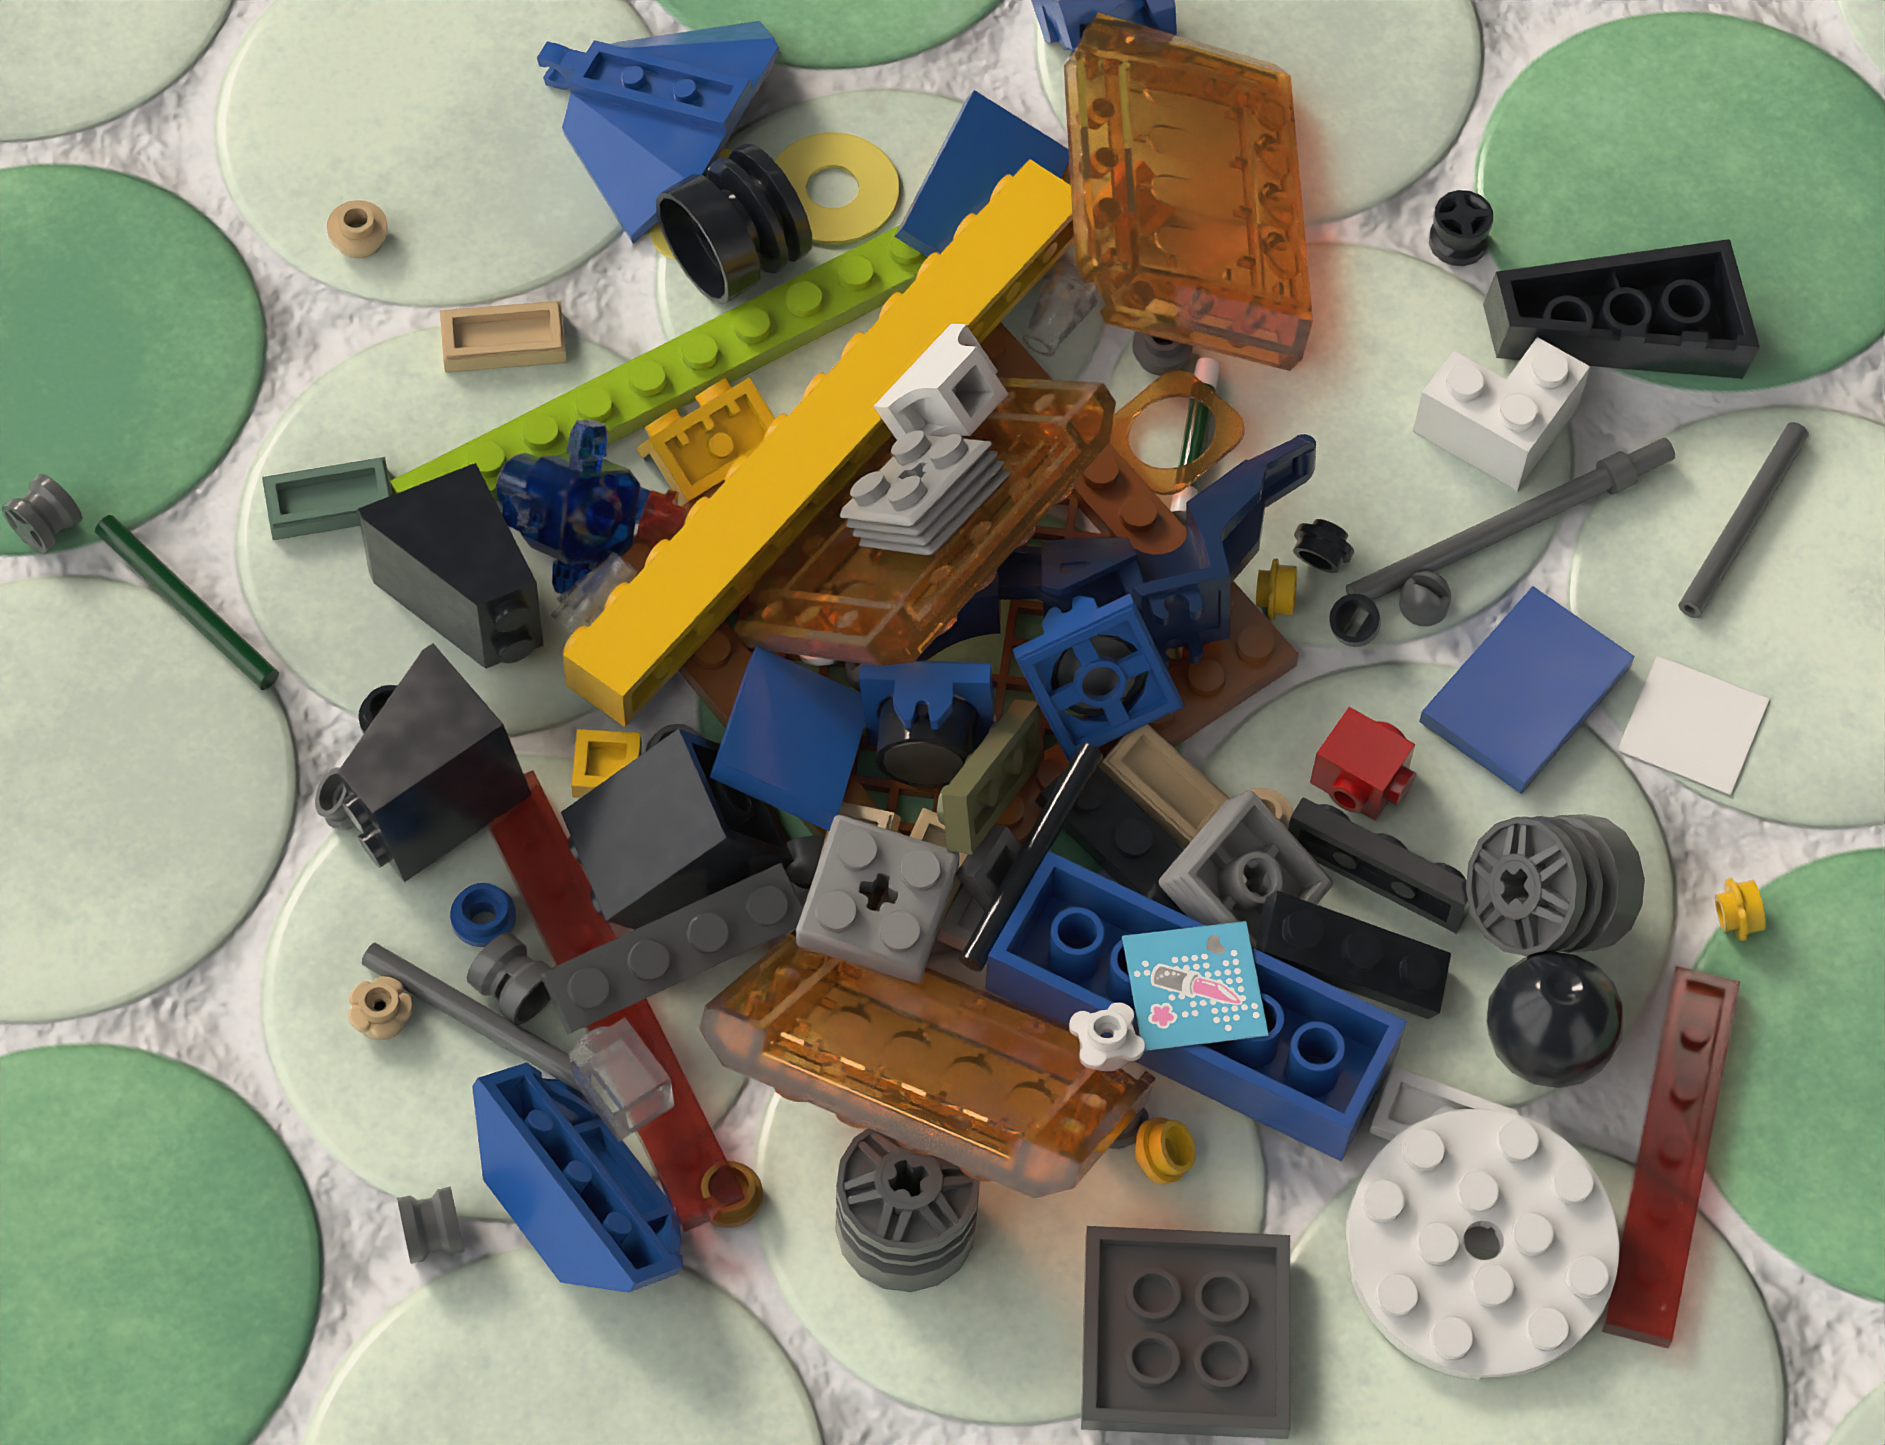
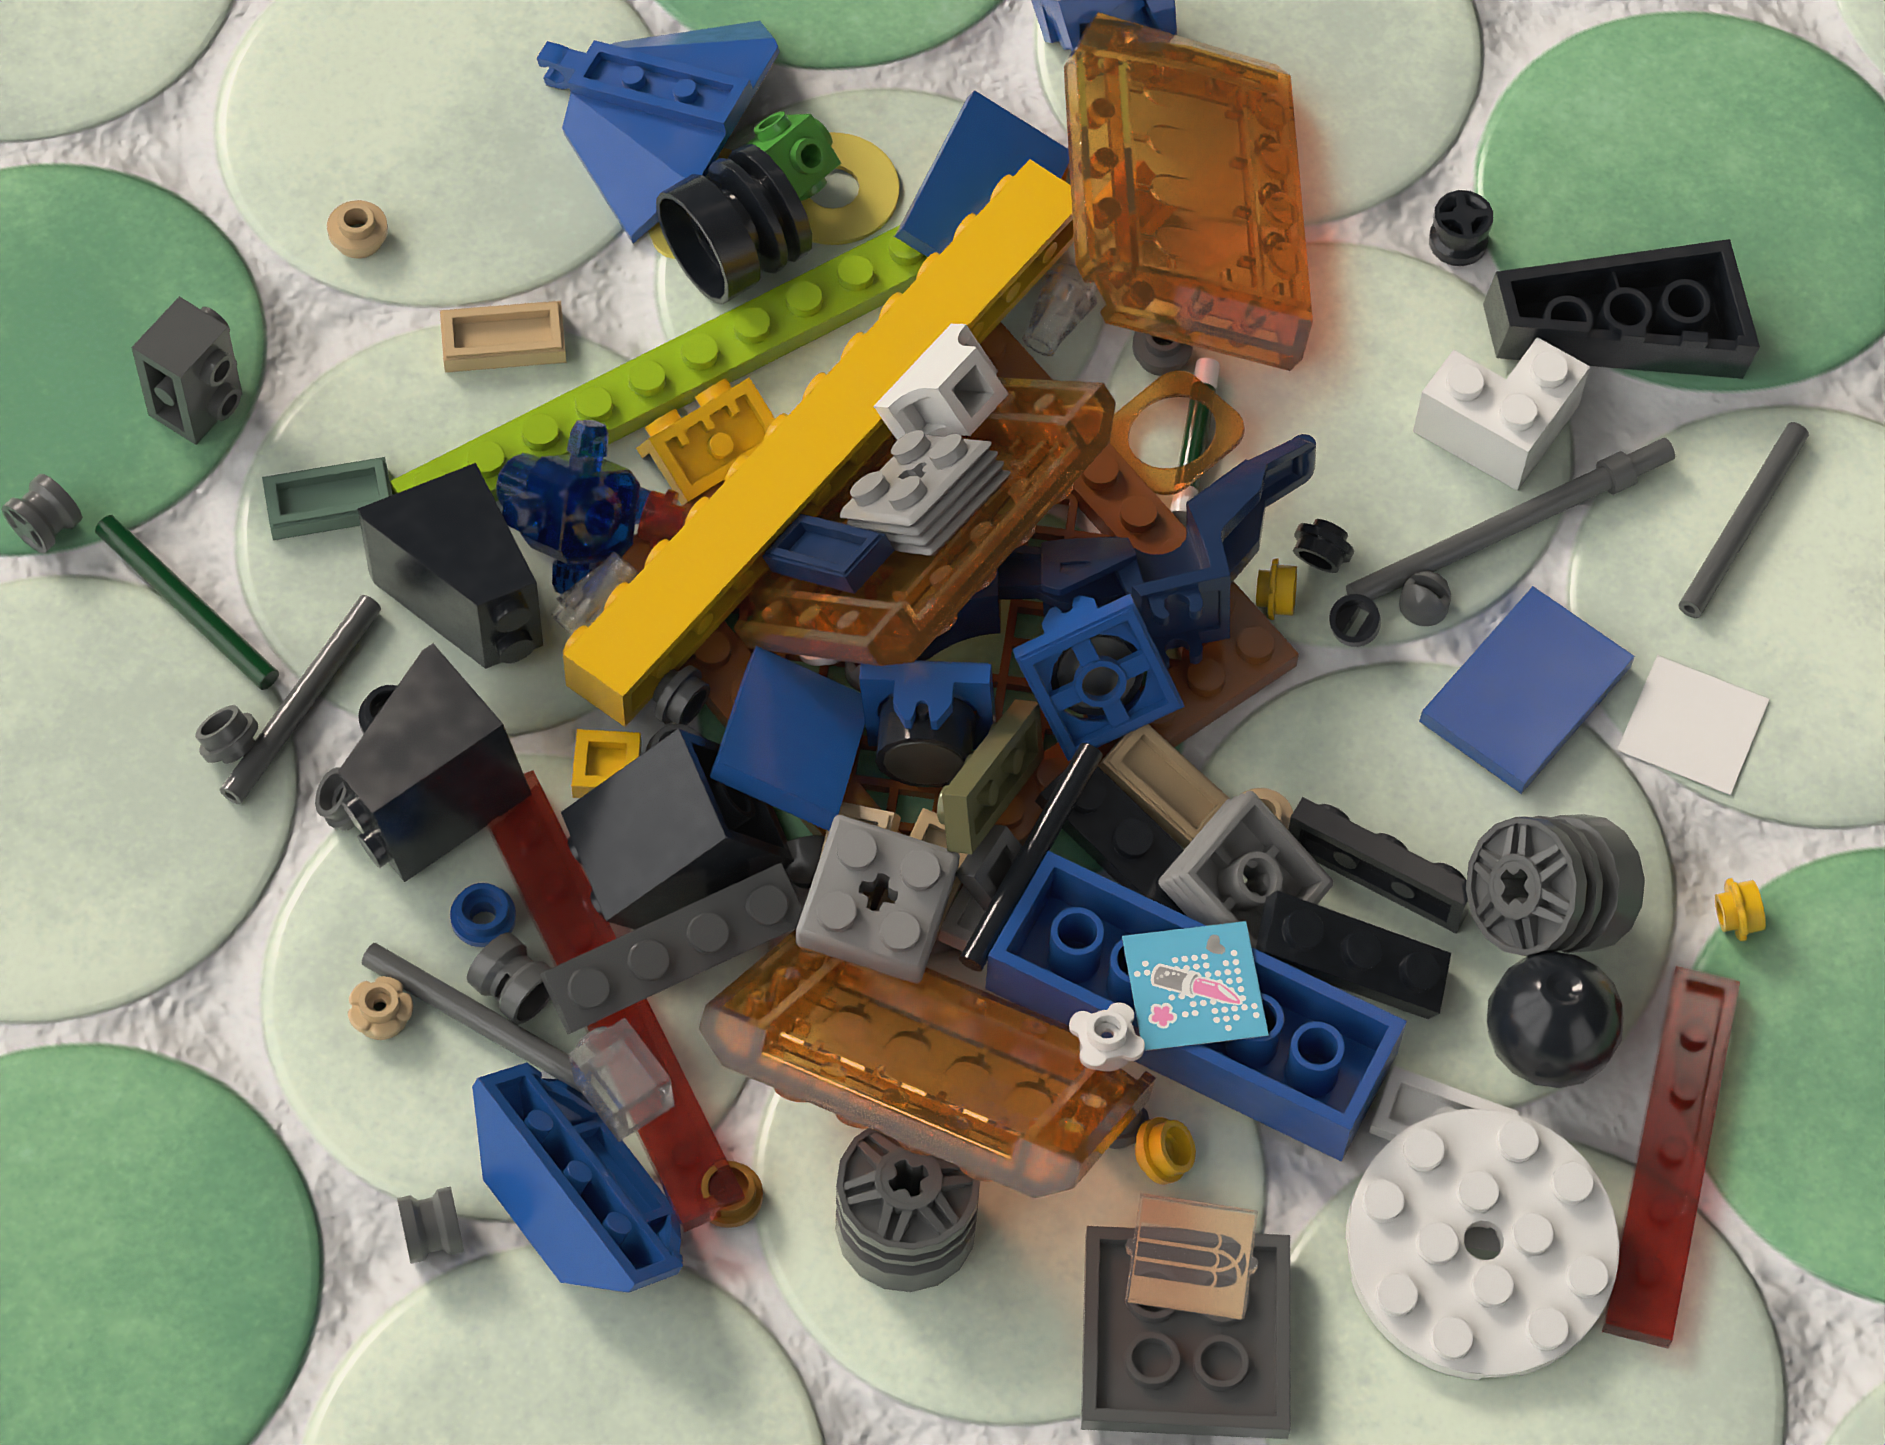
red brick [1310,706,1416,821] -> none
none -> dark grey brick [131,296,243,445]
none -> dark grey plate [195,705,258,764]
none -> dark grey piece [220,595,381,804]
none -> dark grey plate [653,665,710,725]
none -> bright green brick [747,111,841,201]
none -> dark blue tile [762,514,895,594]
none -> clear piece [1125,1193,1258,1320]

